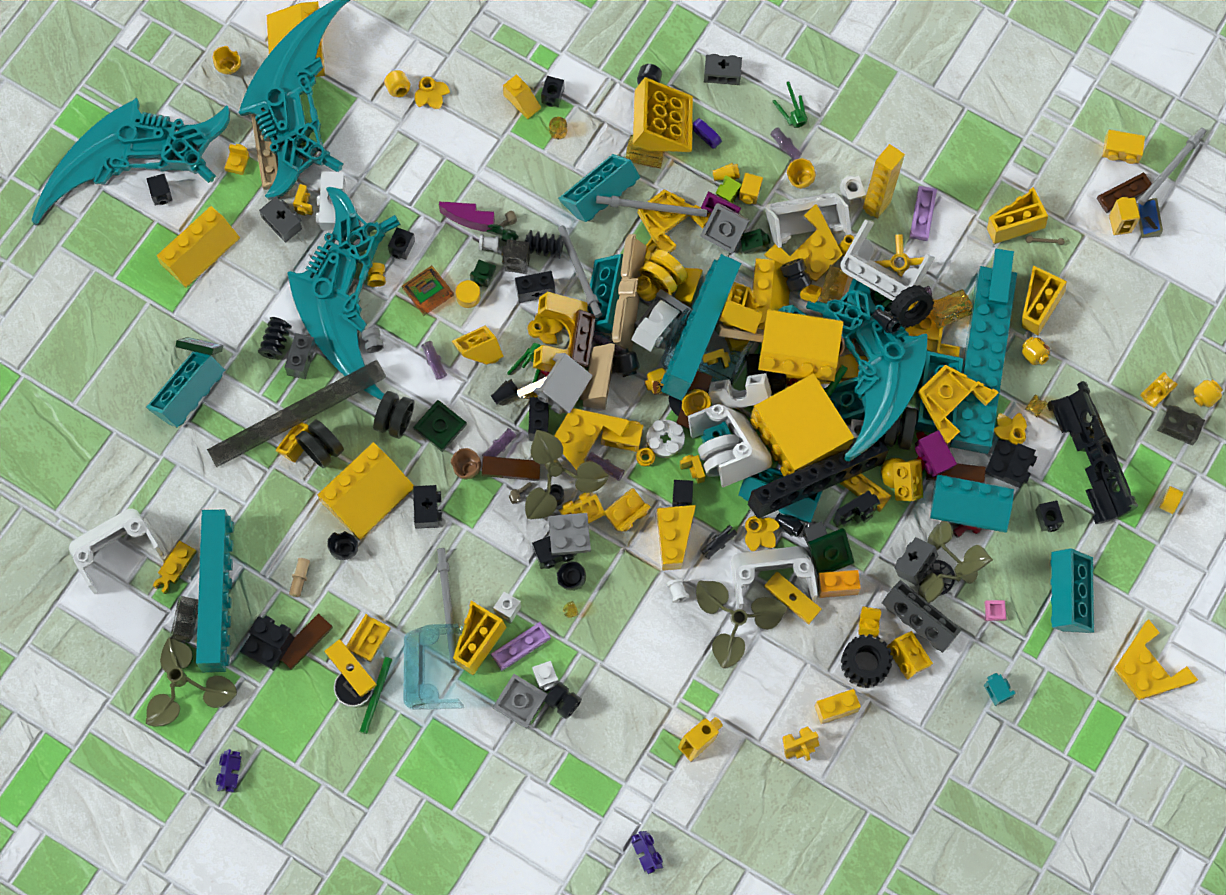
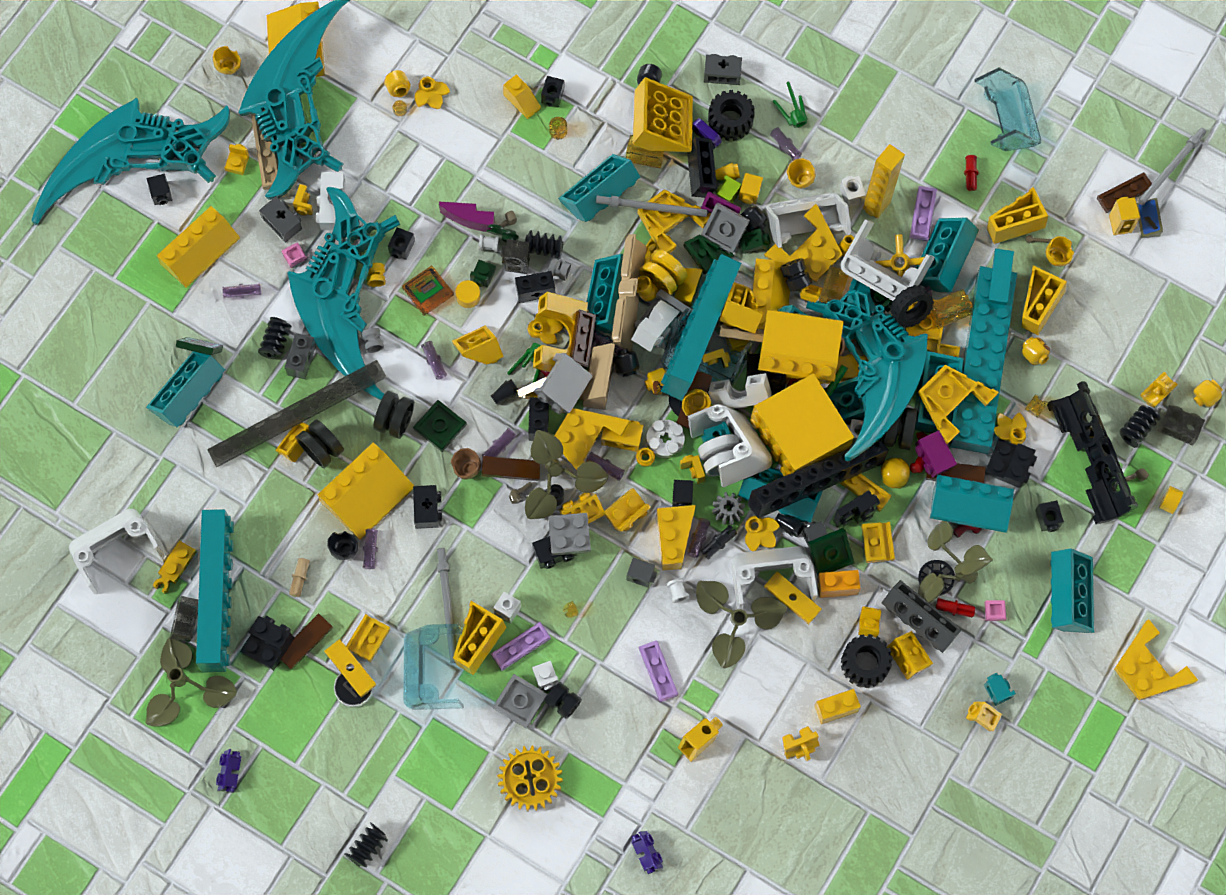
green bar [359,657,392,734] -> none
black hair [557,561,586,591] -> none
light grey bar [558,225,602,318] -> none
black cone [873,309,901,334] -> none
yellow bracket [893,459,924,501] -> none
dark grey brick [894,537,939,586] -> none
yellow brick [1102,130,1145,164] -> none
none -> clear purple pin [222,283,261,299]
none -> bright pink tile [281,242,307,268]
none -> black piece [344,822,388,868]
none -> clear purple pin [362,529,378,569]
none -> clear yellow hinge [392,100,407,116]
none -> yellow gear [497,745,563,812]
none -> light grey wheel [548,257,571,281]
none -> dark grey brick [626,558,657,588]
none -> lavender tile [639,640,678,702]
none -> dark green wing [683,234,734,274]
none -> black brick [687,137,717,198]
none -> pin [687,518,710,558]
none -> black tyre [708,90,755,141]
none -> light grey gear [712,492,745,525]
none -> black head [740,205,767,232]
none -> yellow plate [861,522,895,563]
none -> teal slope [916,217,979,292]
none -> red axle [936,598,975,618]
none -> red axle [964,155,979,191]
none -> yellow bracket [966,702,1002,731]
none -> clear light blue windscreen [974,67,1041,151]
none -> yellow hair [1045,236,1074,266]
none -> black piece [1120,405,1161,448]
none -> dark tan hand [1125,468,1149,482]

